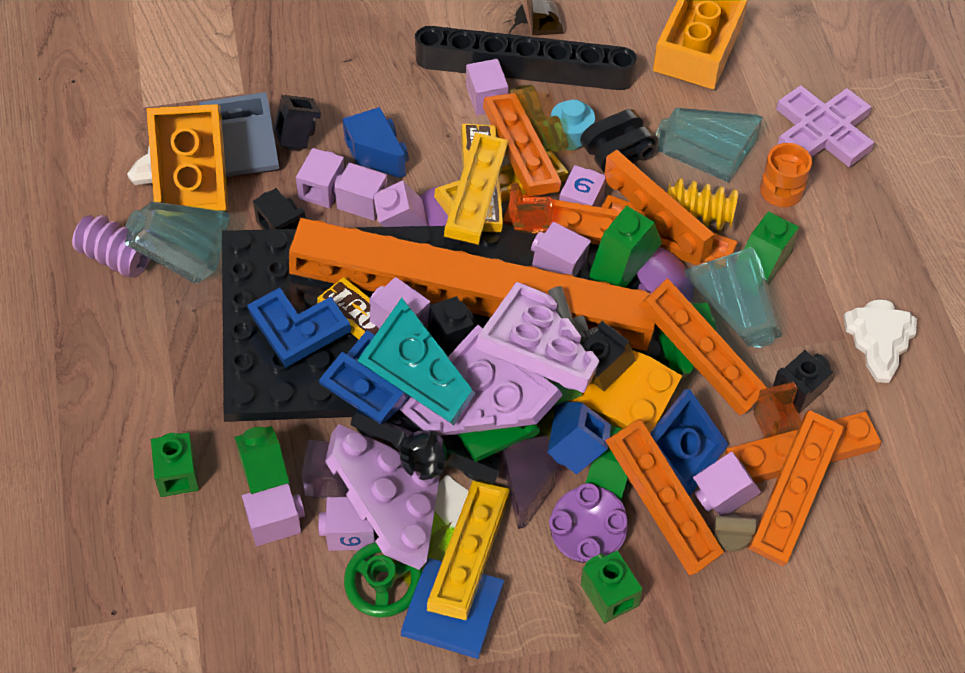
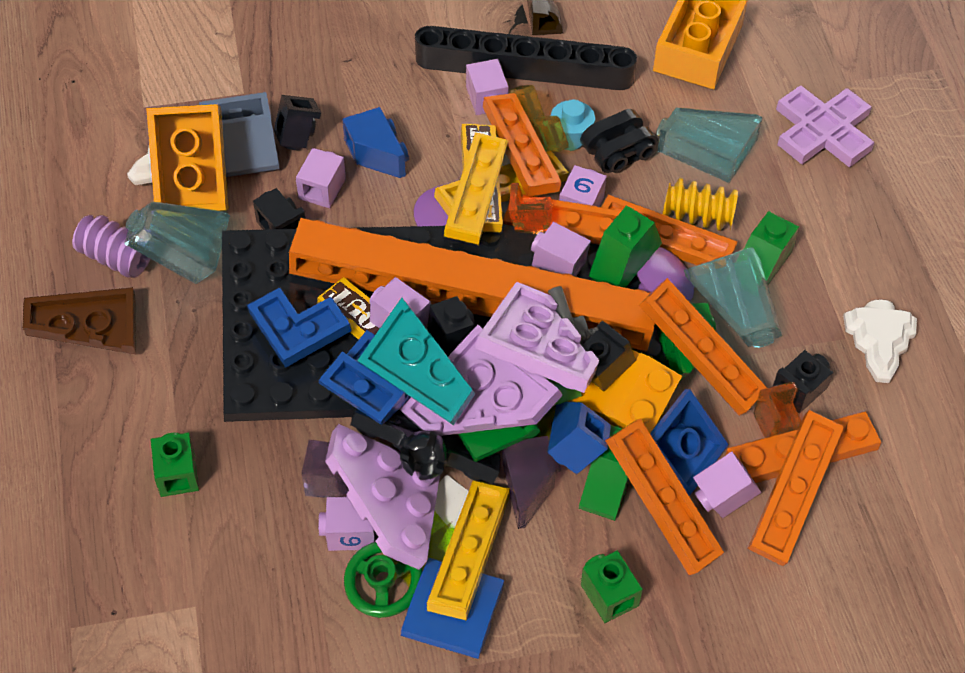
green slope [234,426,289,494] -> none
lavender brick [242,484,305,546] -> none
lavender brick [332,163,388,221] -> none
lavender brick [373,180,428,227] -> none
medium lavender dish [549,483,628,563] -> none
orange plate [604,150,715,263] -> none
dark tan plate [713,514,756,552] -> none
orange wheel [760,143,812,207] -> none
none -> reddish brown wing [23,287,136,355]

